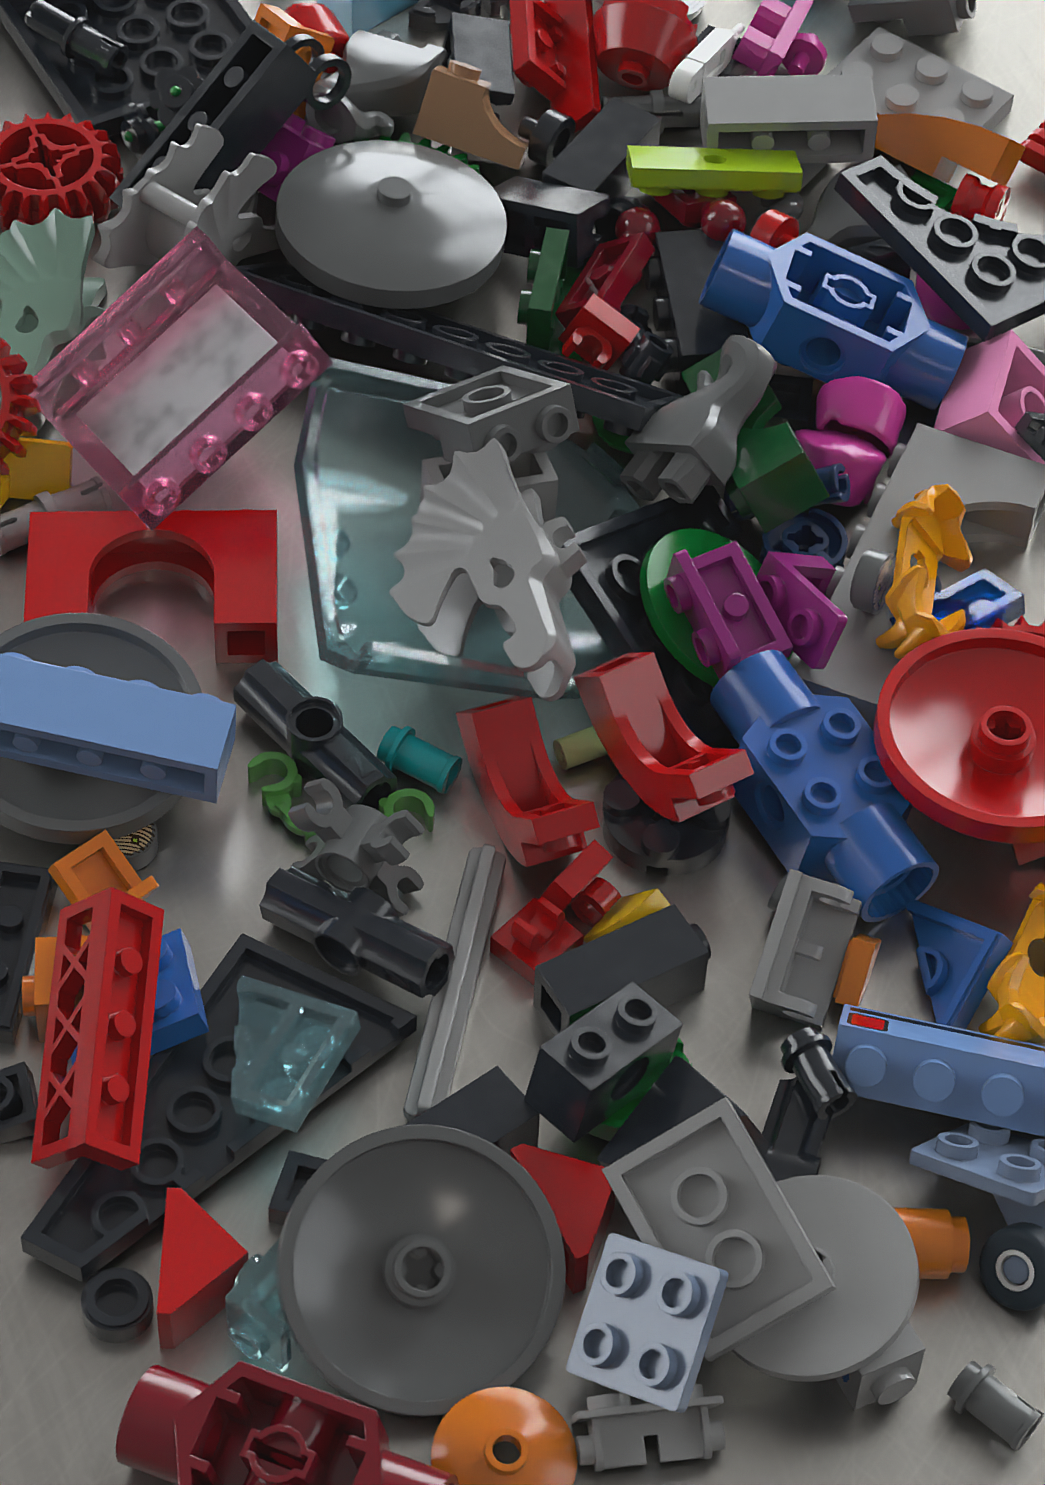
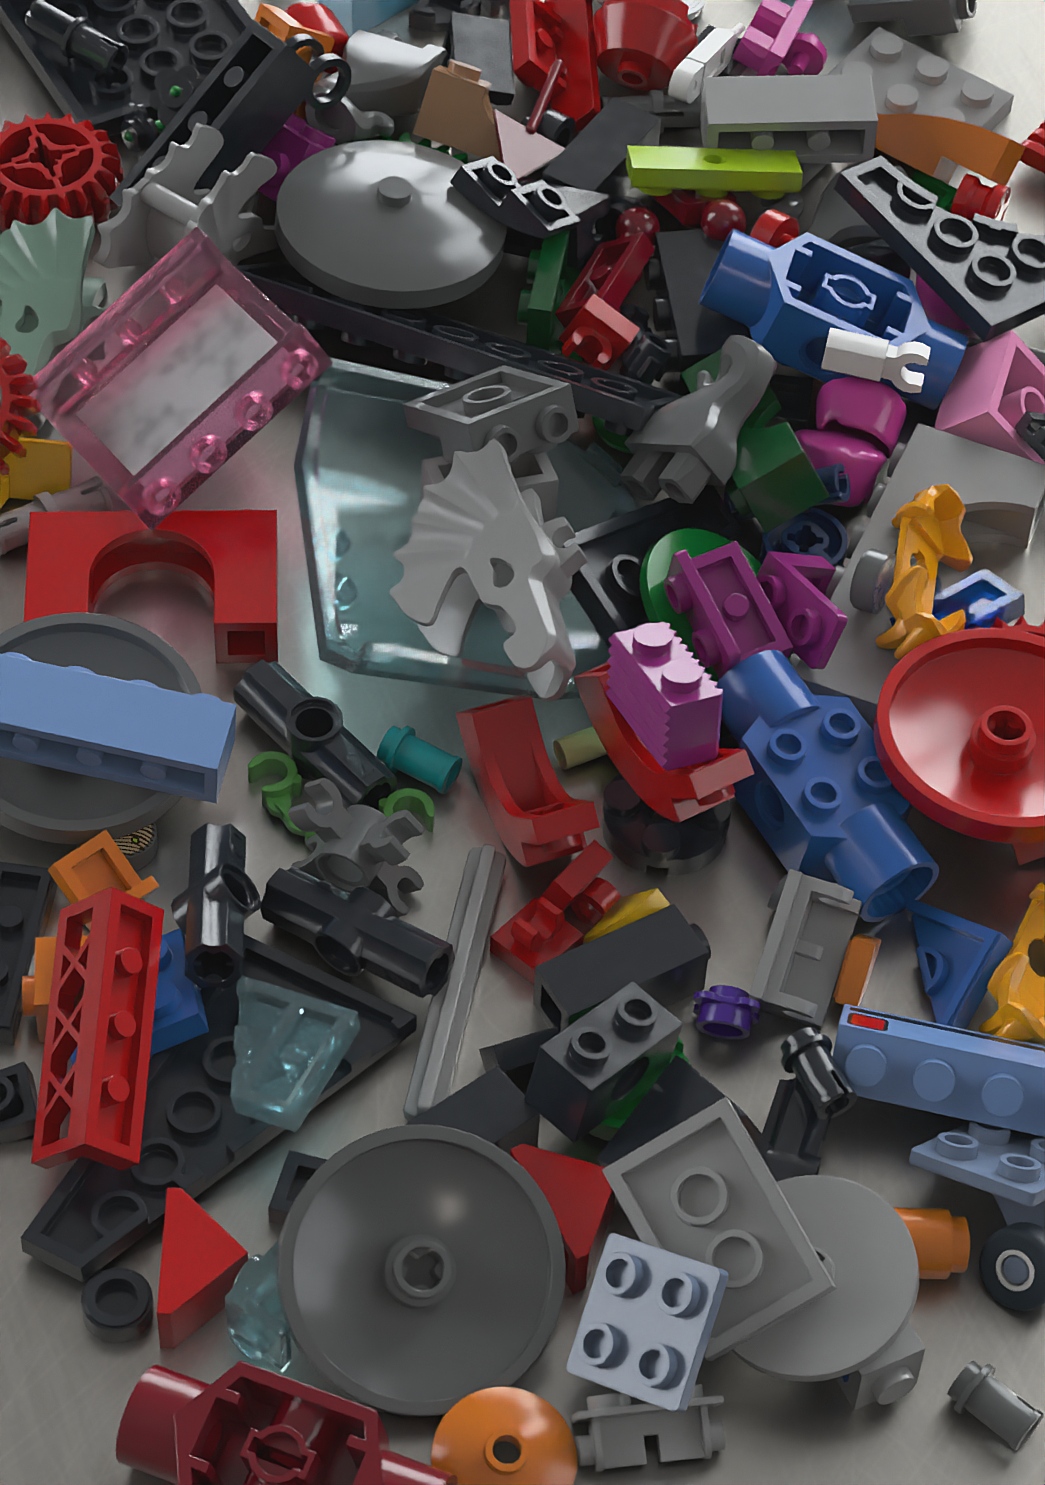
none -> black piece [171,823,261,989]
none -> black slope [450,156,581,239]
none -> black tile [479,1026,559,1072]
none -> piece [492,59,565,181]
none -> magenta brick [606,622,723,771]
none -> dark purple plate [693,985,760,1039]
none -> white bar [821,328,931,393]

